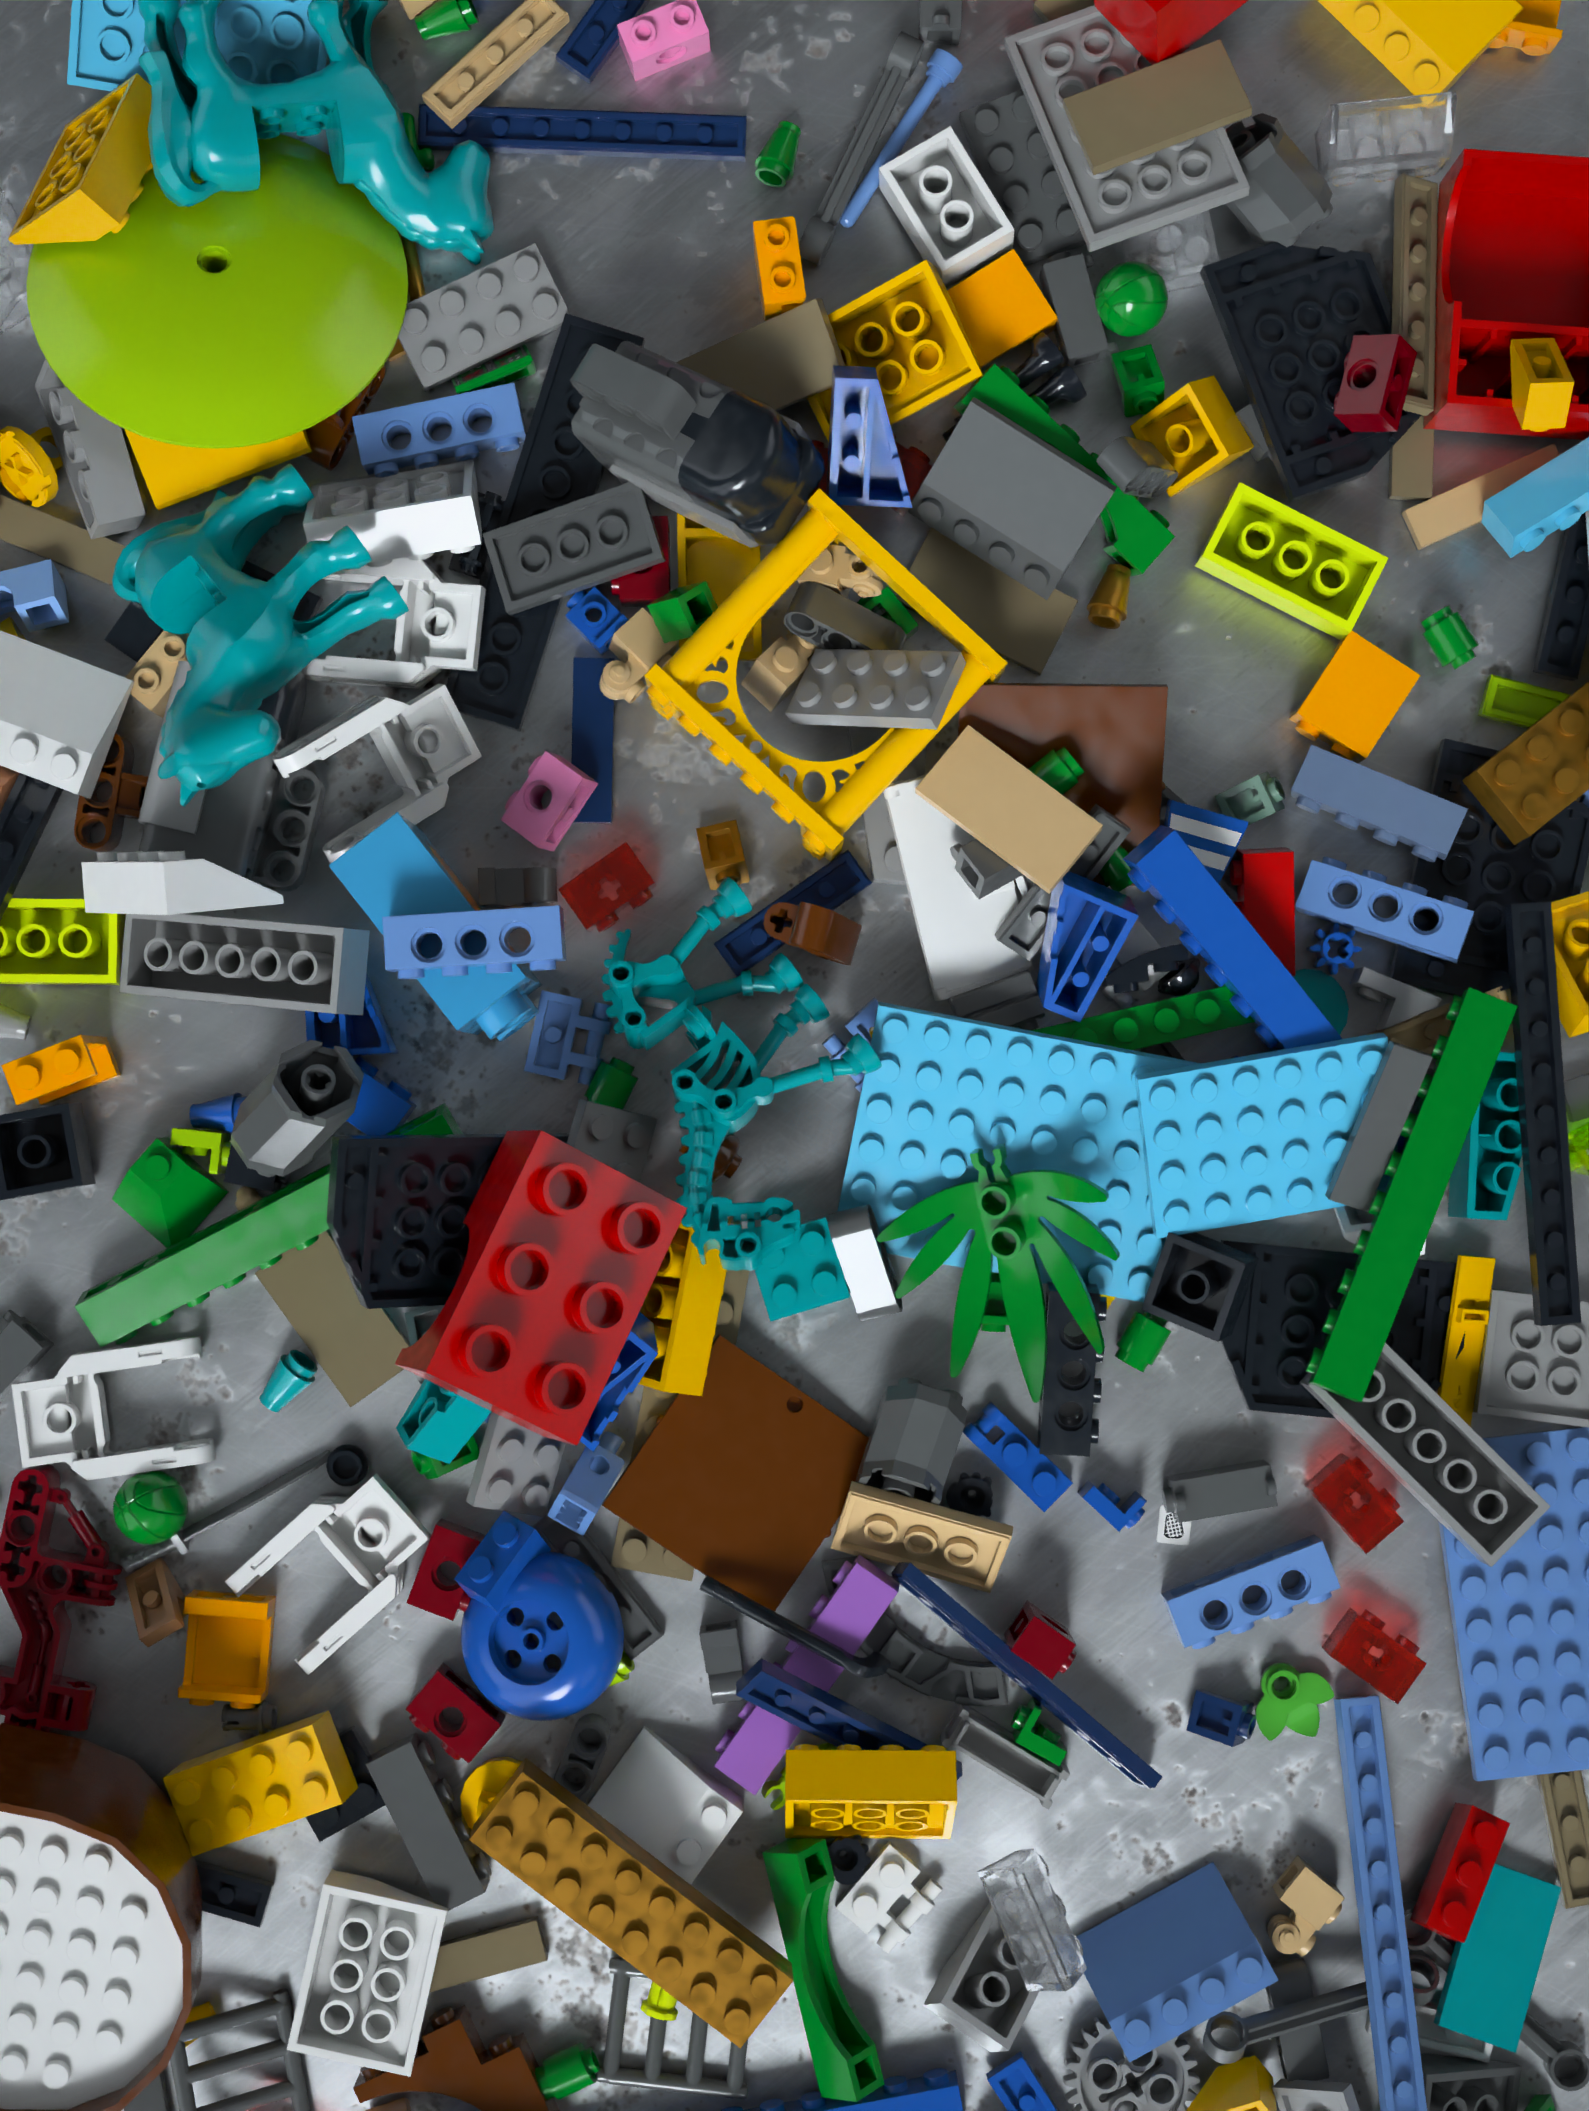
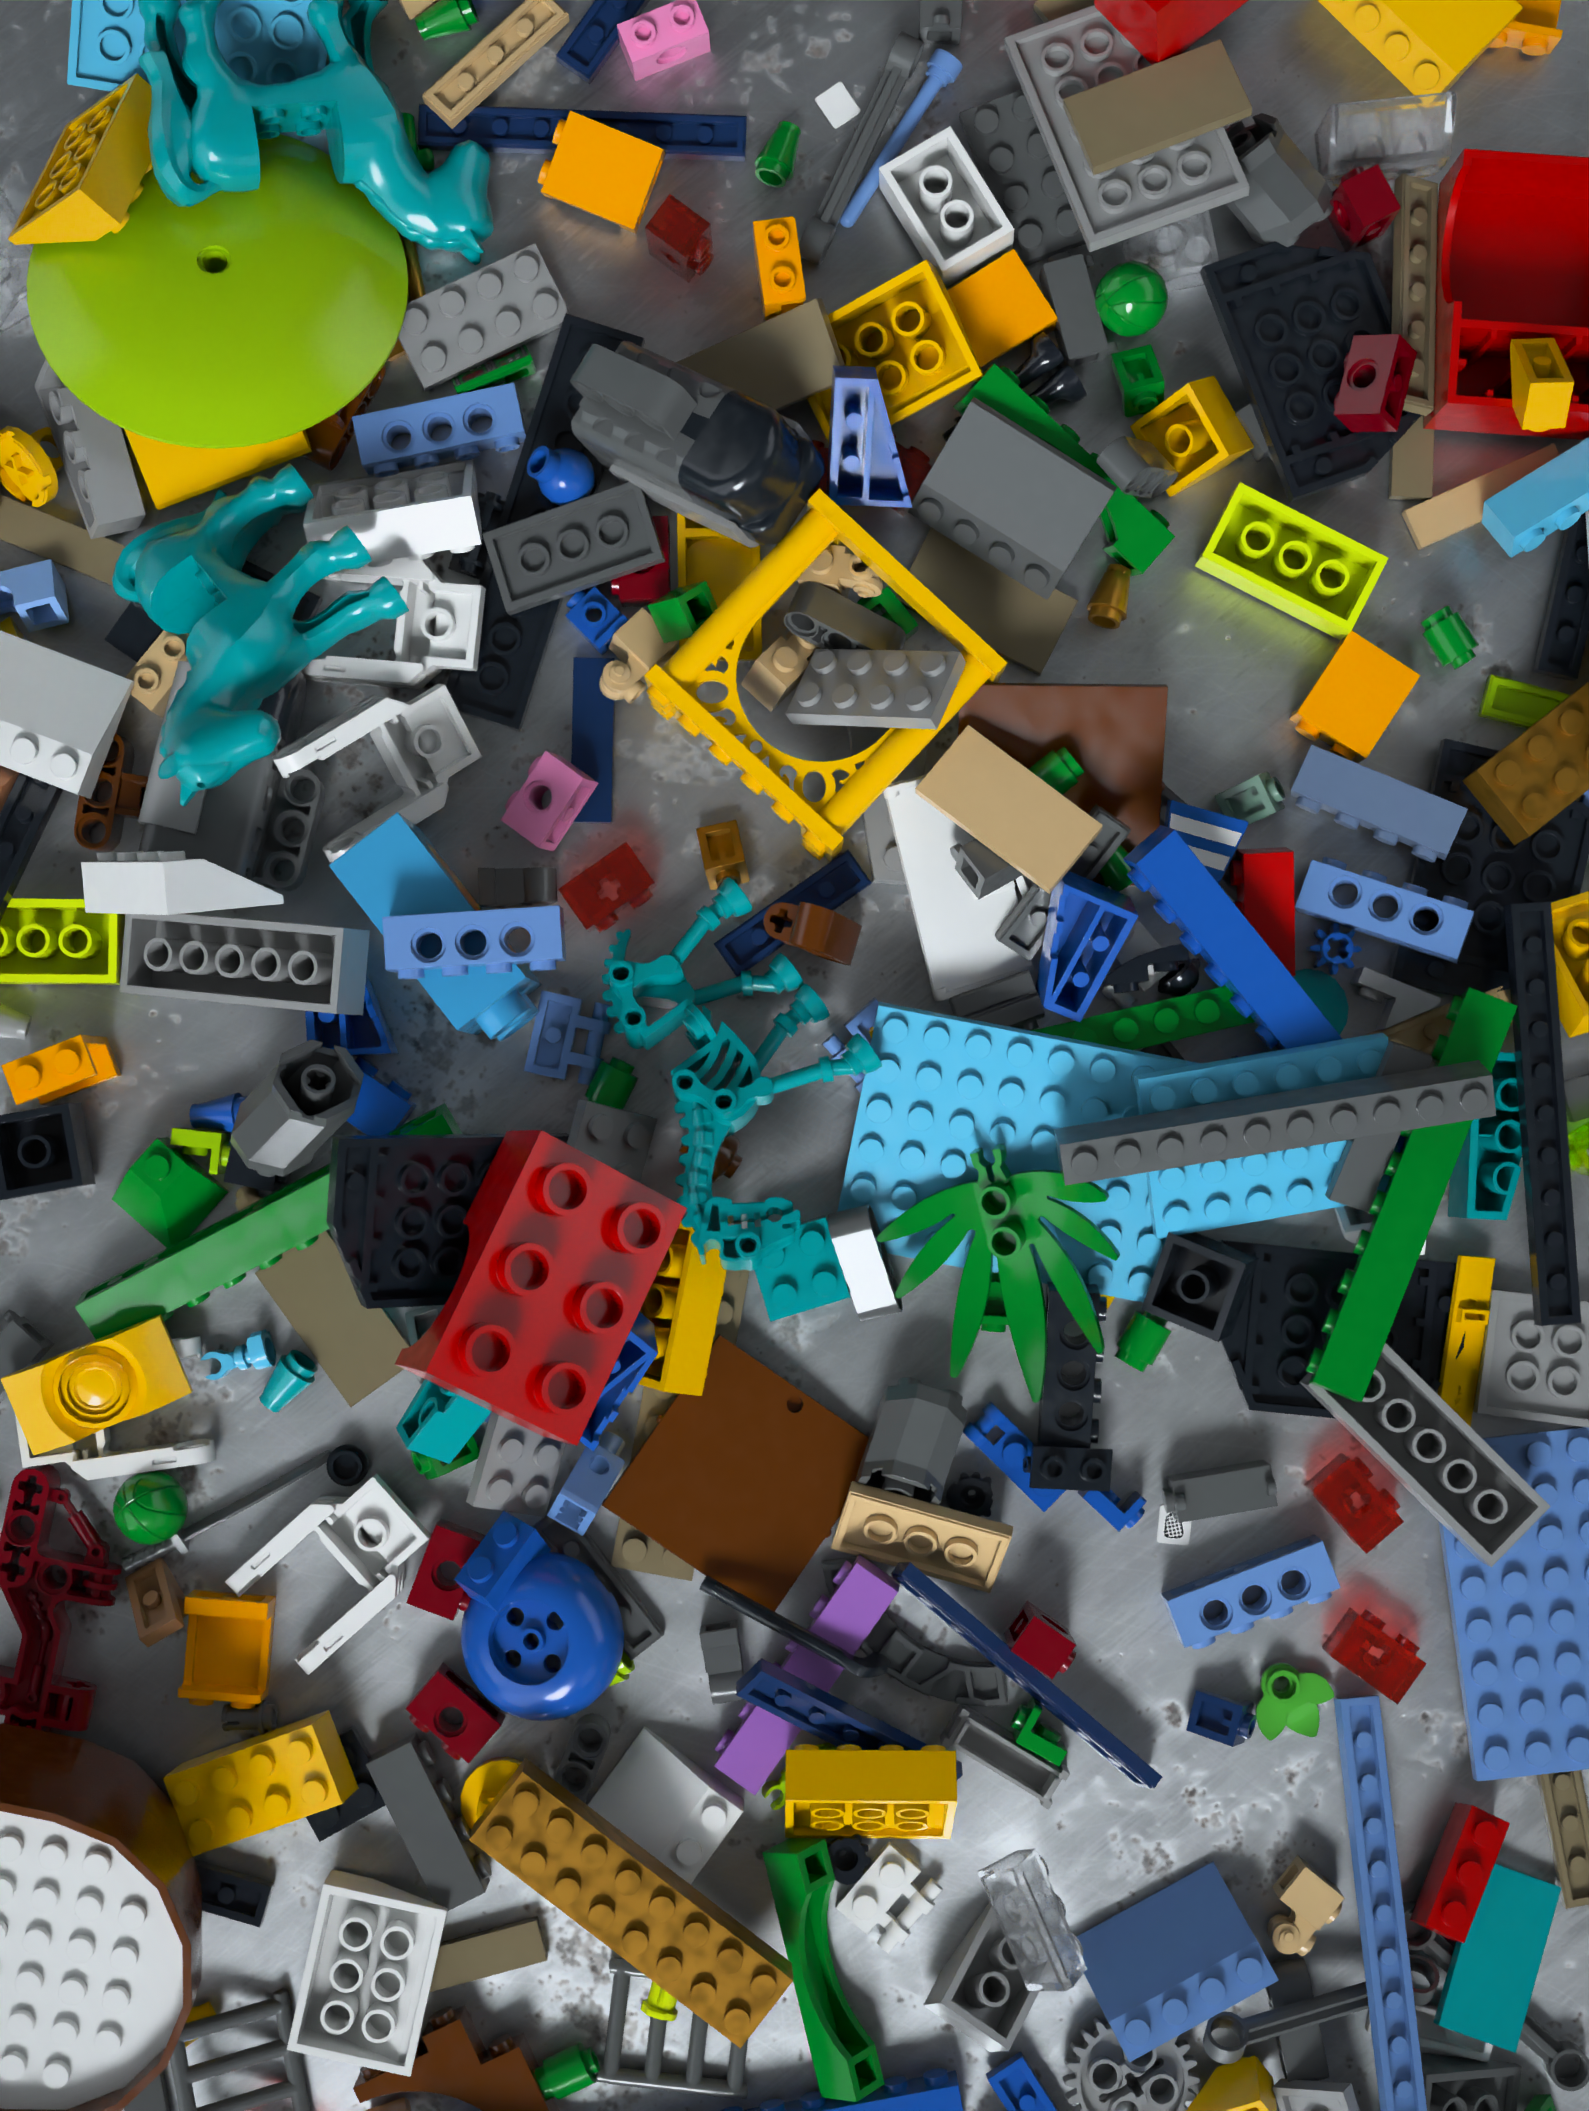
none -> yellow slope [1,1314,193,1456]
none -> medium azure piece [200,1329,277,1380]
none -> blue piece [527,446,595,506]
none -> light orange panel [538,111,666,234]
none -> clear red brick [645,194,714,283]
none -> white sticker [815,82,861,129]
none -> black hinge [1023,1445,1113,1492]
none -> dark grey brick [1054,1060,1496,1186]
none -> dark red brick [1327,164,1401,252]

